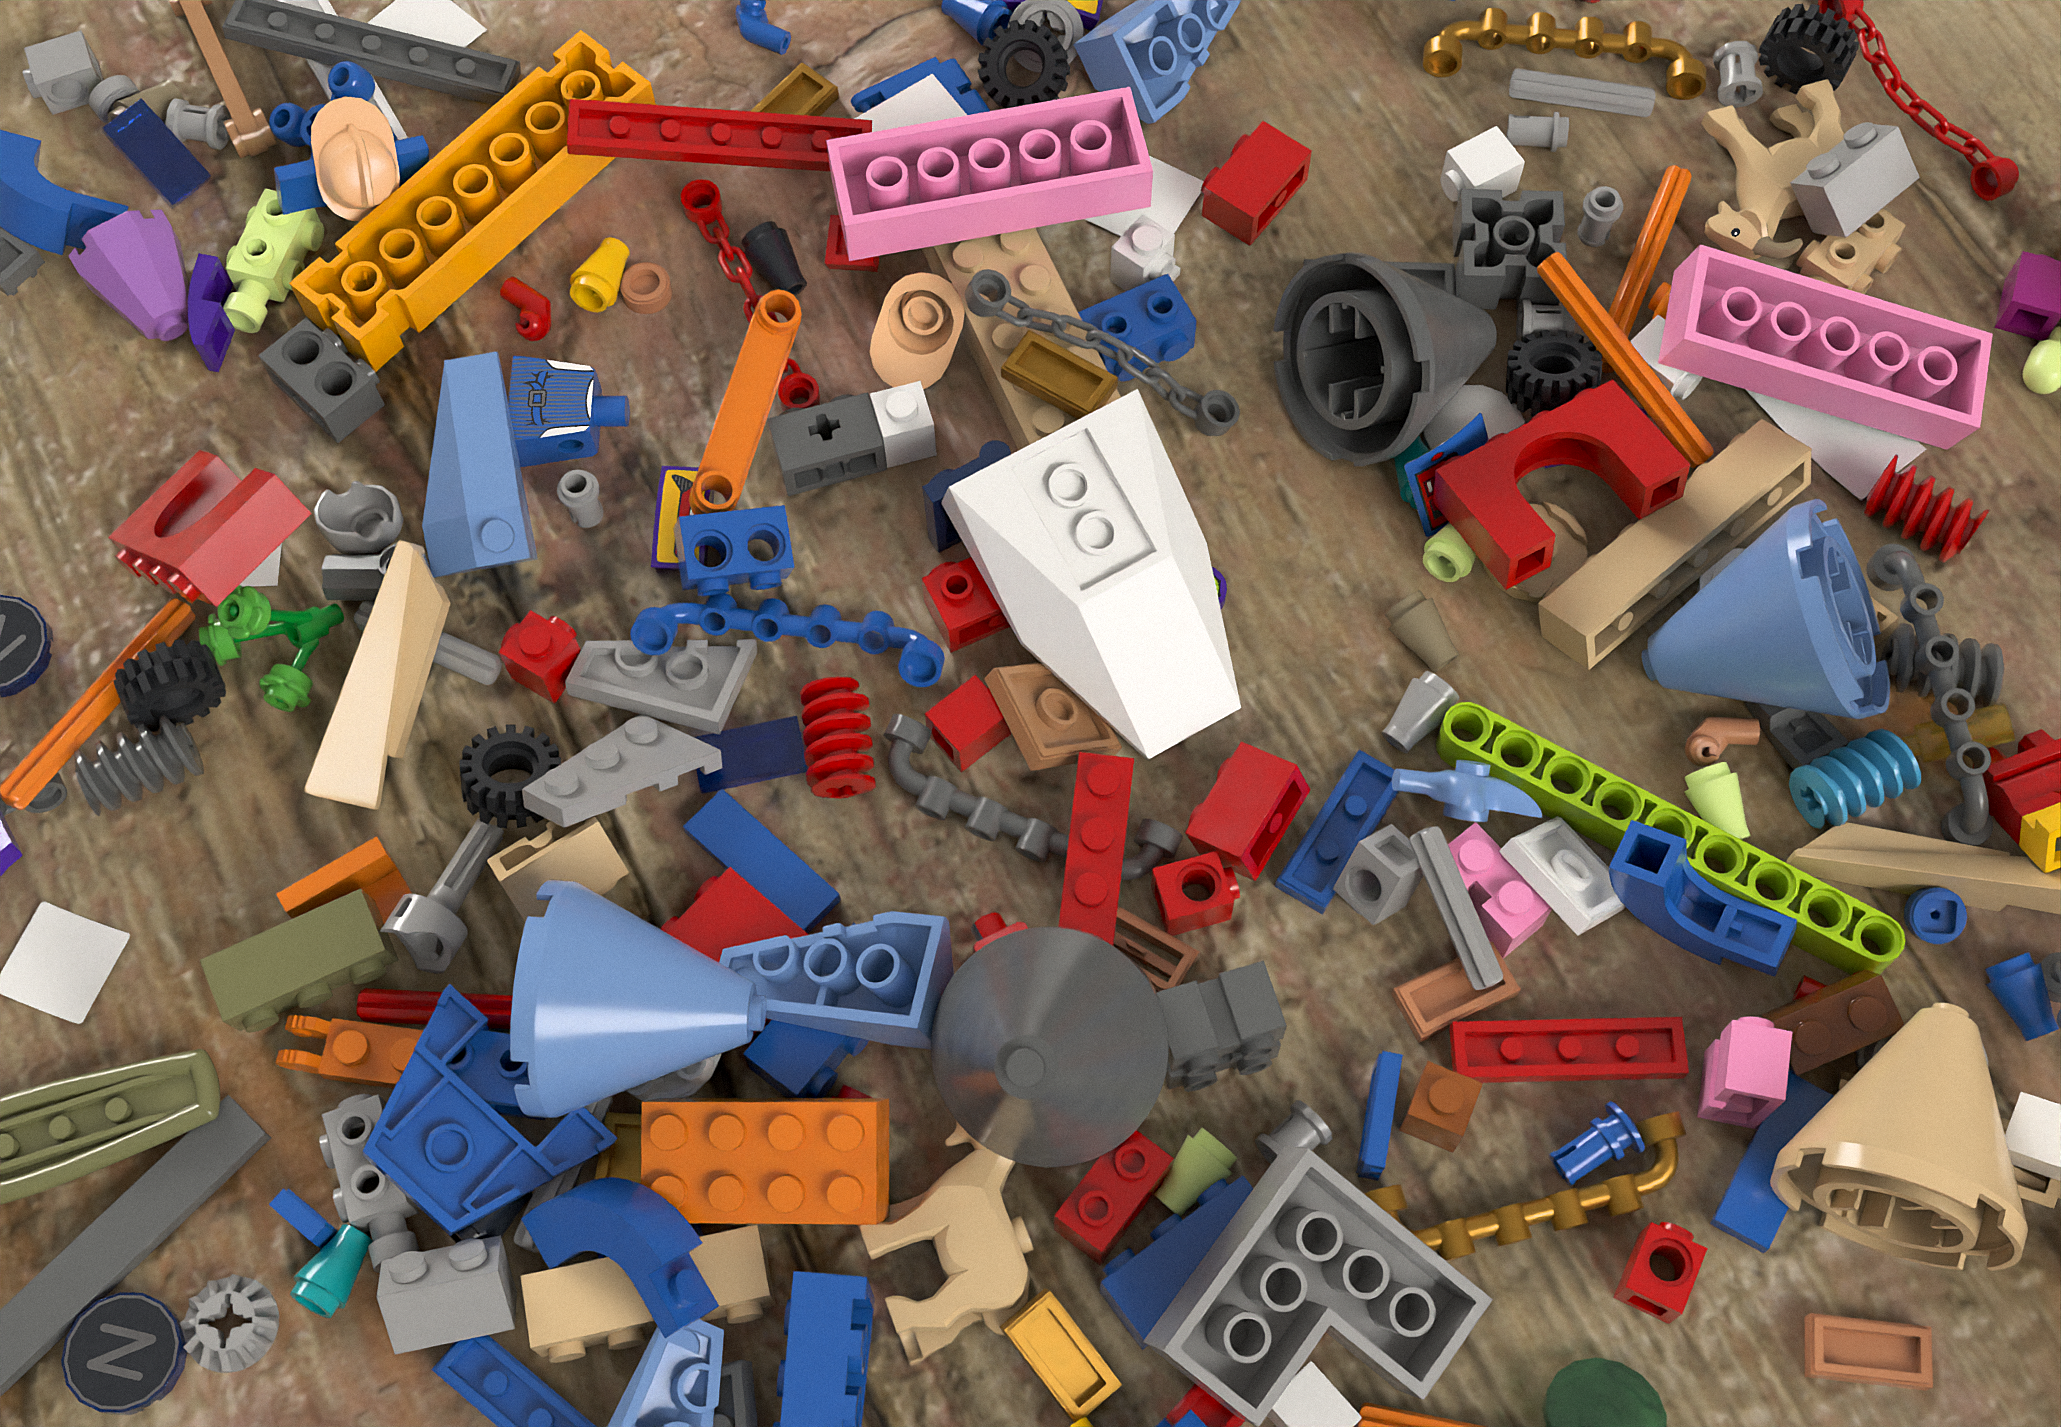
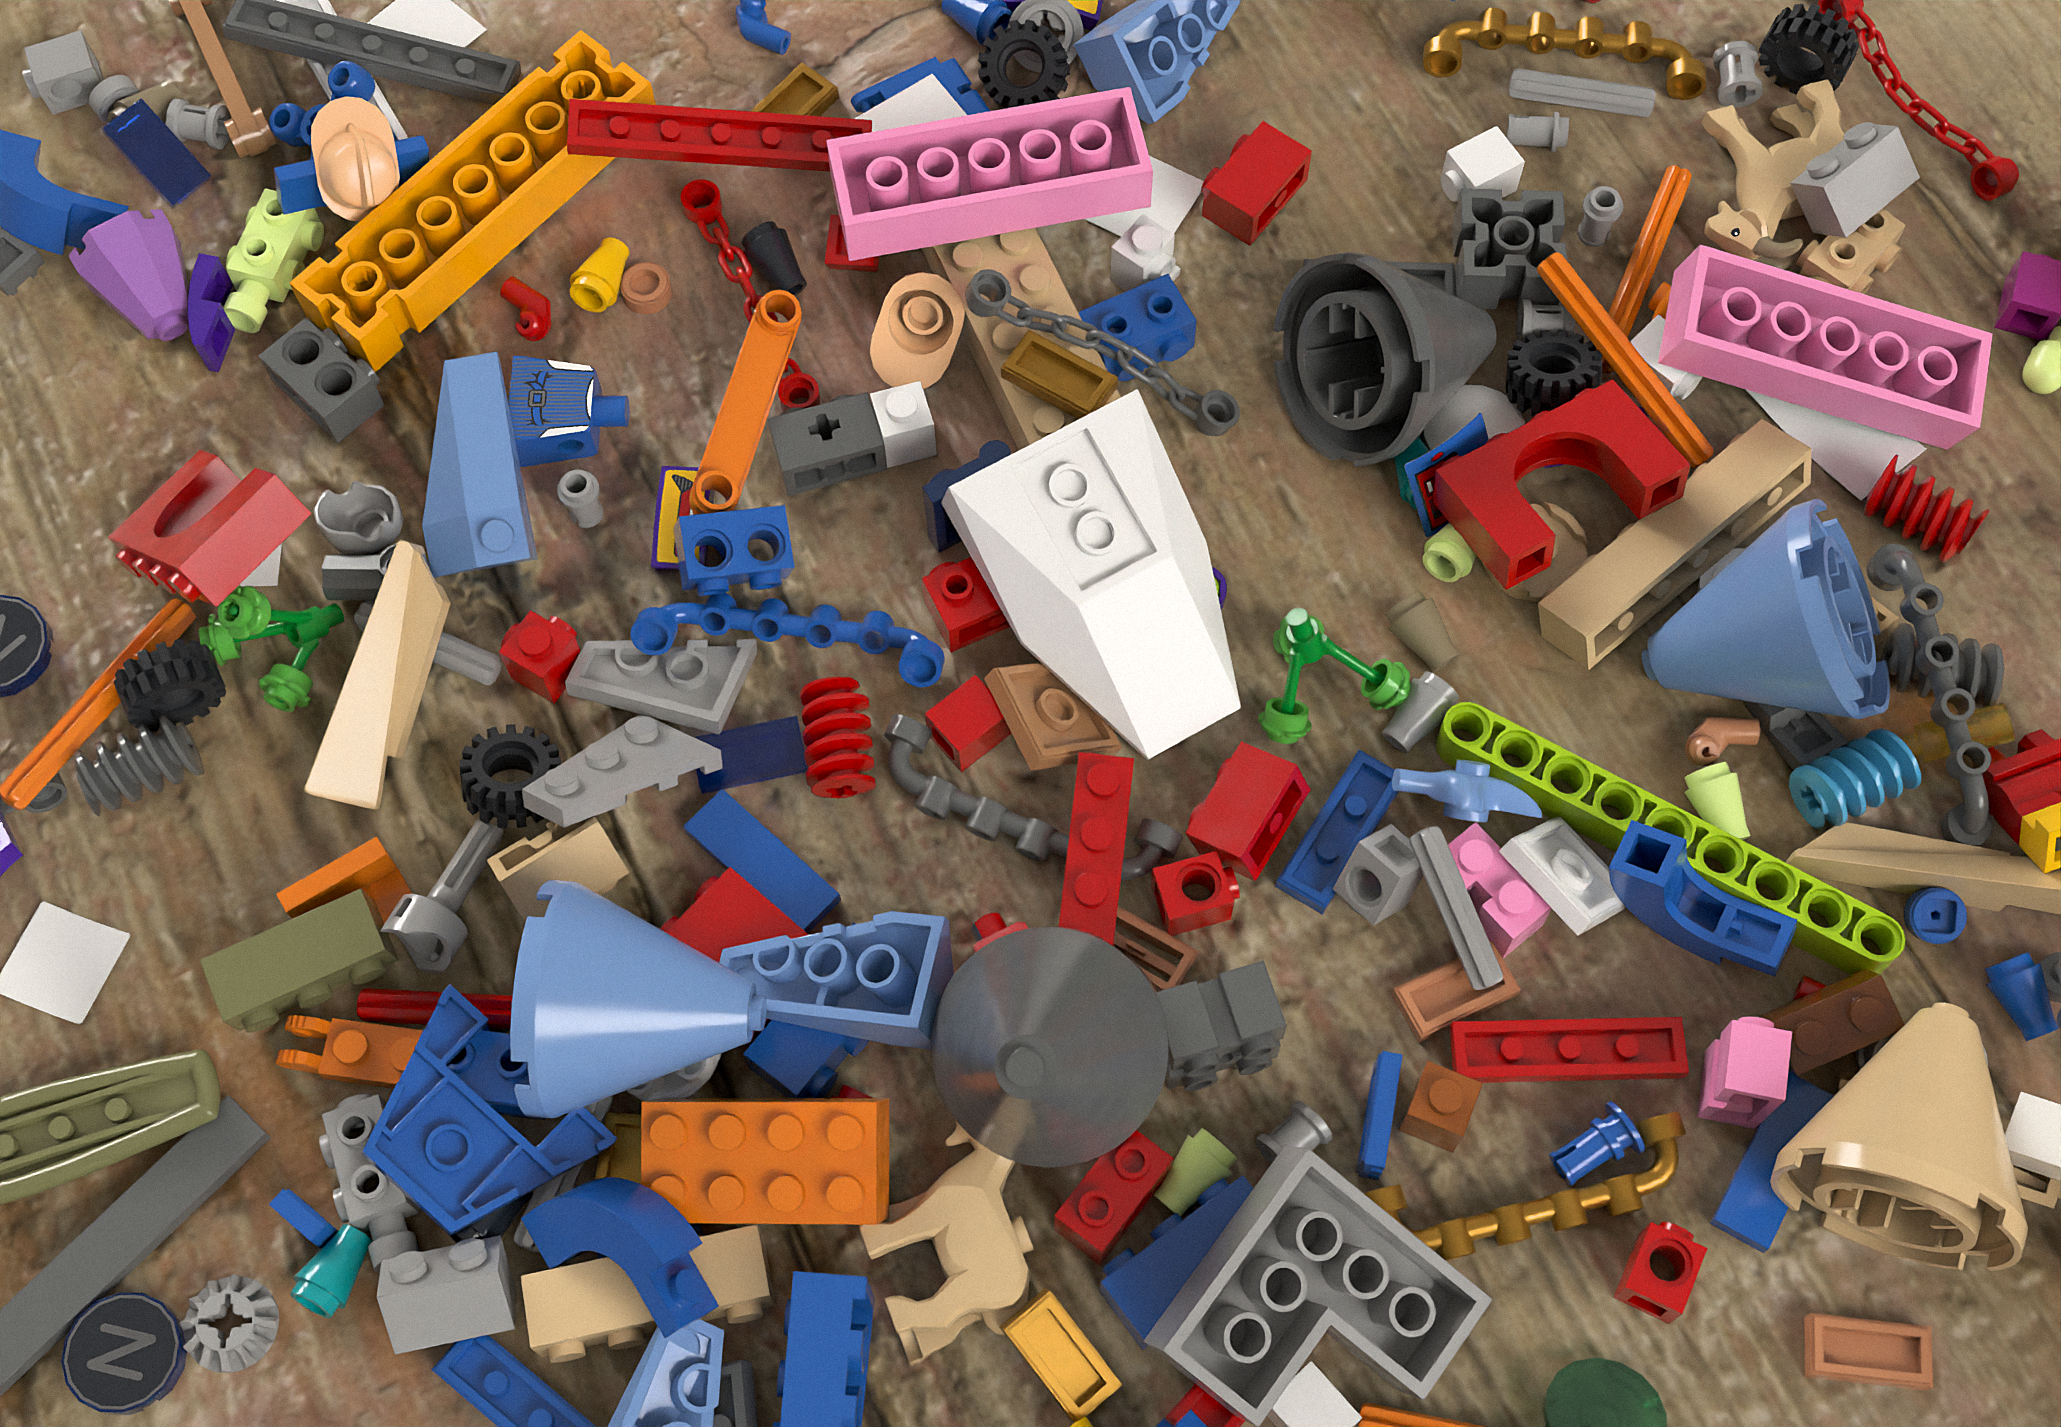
none -> plant [1258,608,1411,744]

